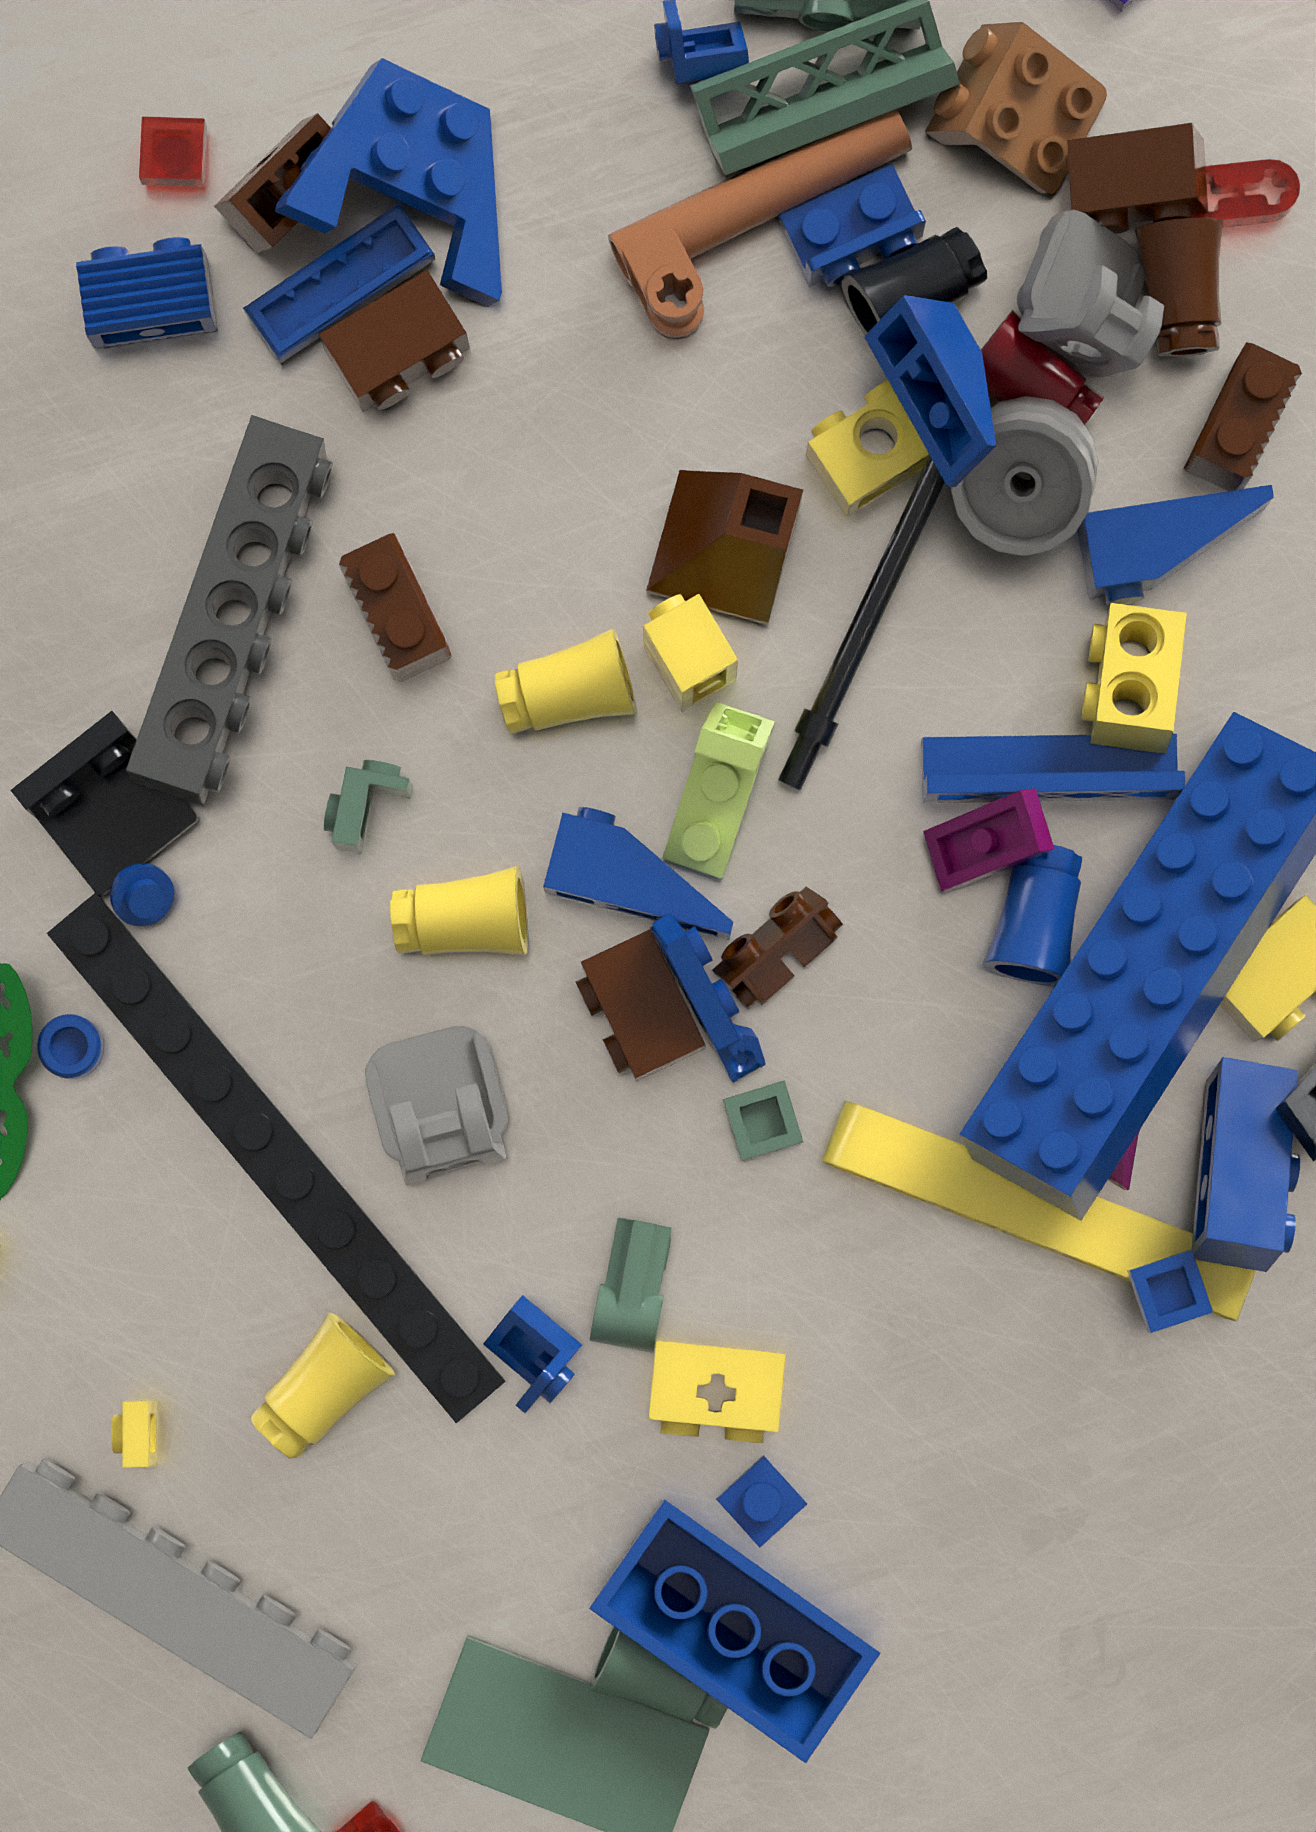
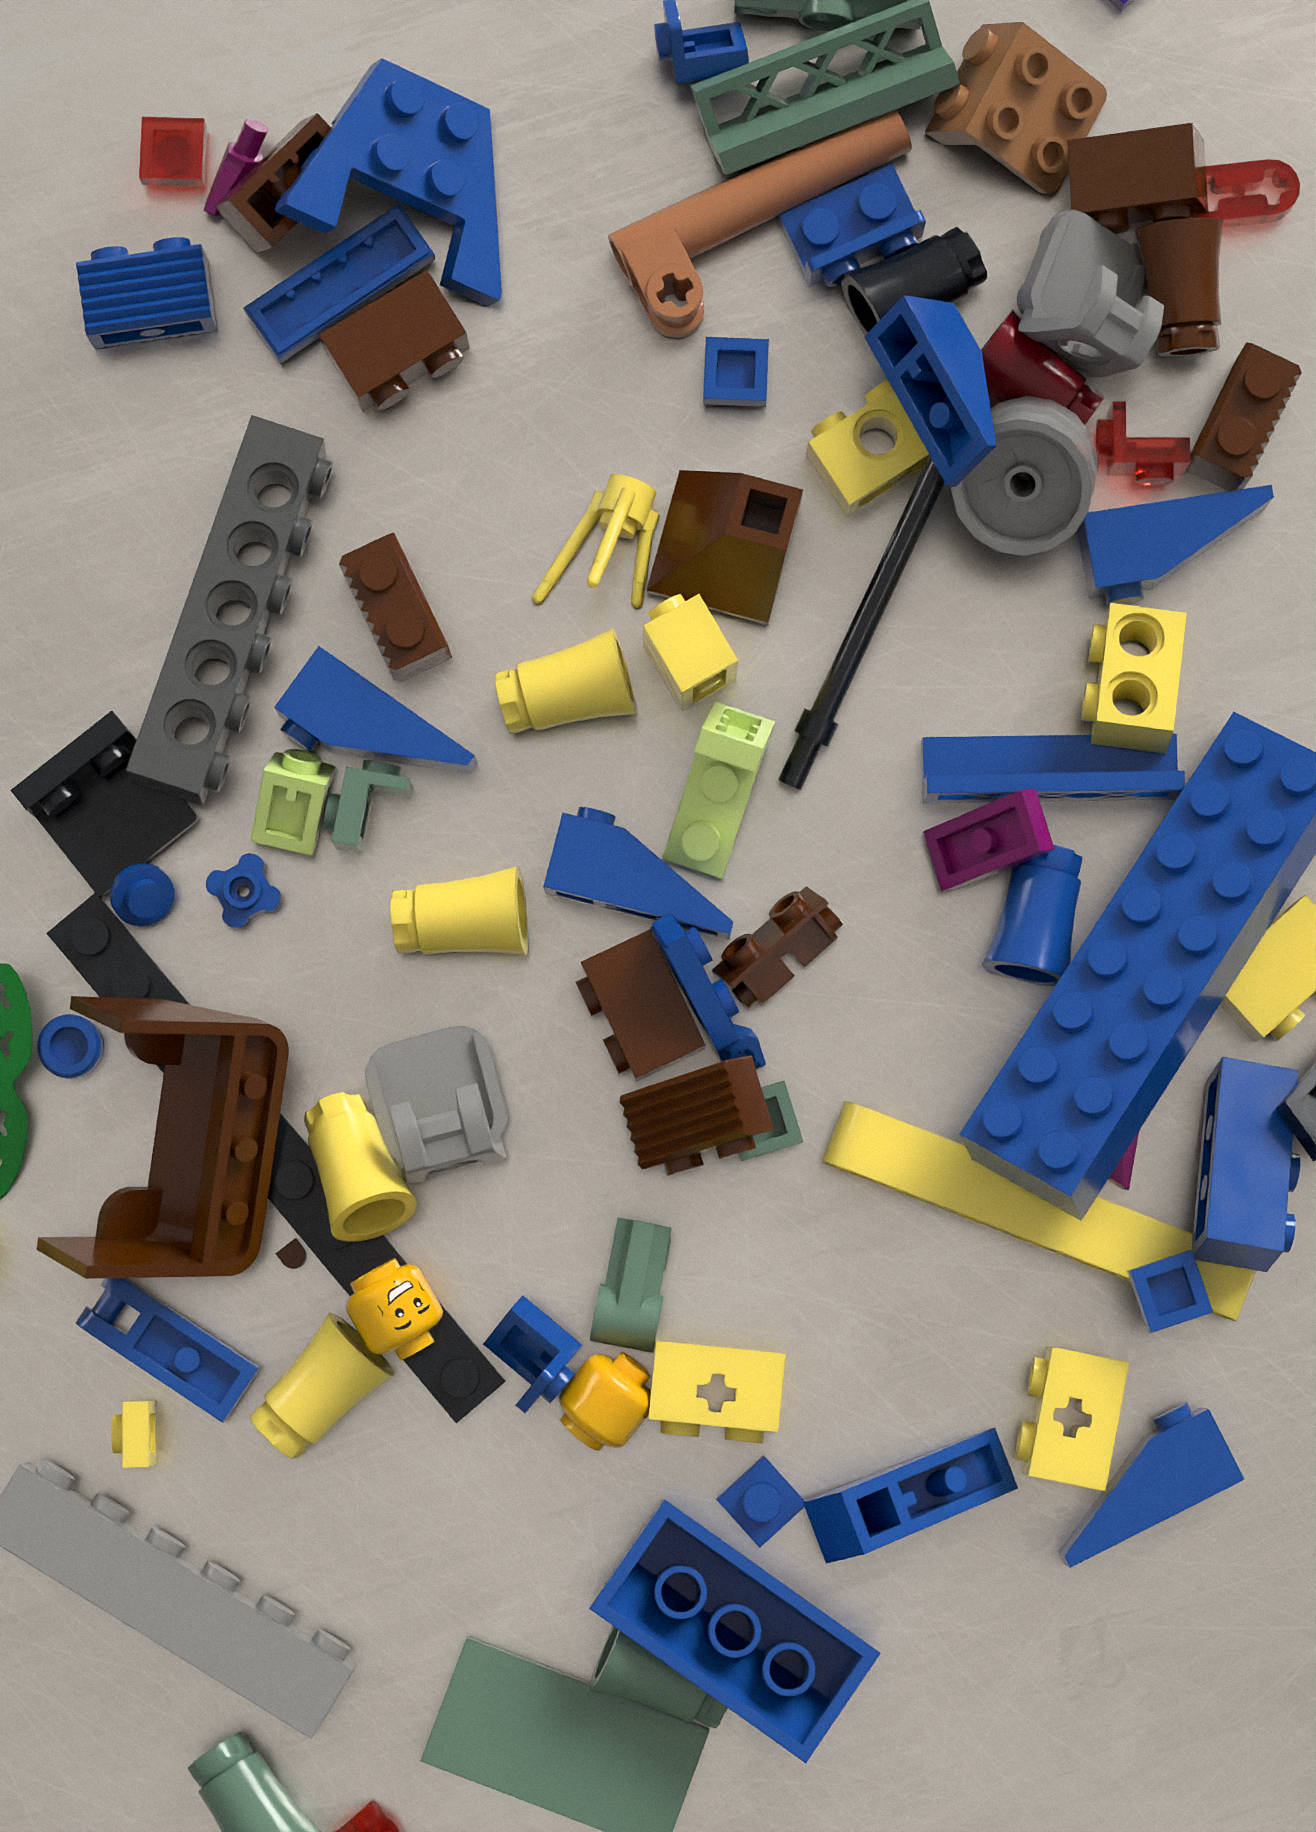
none -> reddish brown windscreen [36,996,289,1279]
none -> blue plate [75,1278,261,1423]
none -> magenta bar [203,119,268,216]
none -> blue plate [206,853,281,928]
none -> yellowish green bracket [250,749,336,856]
none -> blue slope [274,646,478,774]
none -> reddish brown piece [275,1238,307,1269]
none -> light yellow plant [304,1092,417,1242]
none -> yellow head [345,1258,443,1360]
none -> light yellow plant [532,474,660,608]
none -> yellow head [559,1352,651,1451]
none -> reddish brown brick [619,1055,774,1176]
none -> blue plate [703,337,769,407]
none -> blue slope [803,1428,1018,1564]
none -> light yellow brick [1015,1347,1130,1491]
none -> blue slope [1058,1402,1245,1568]
none -> clear red bracket [1095,401,1190,486]

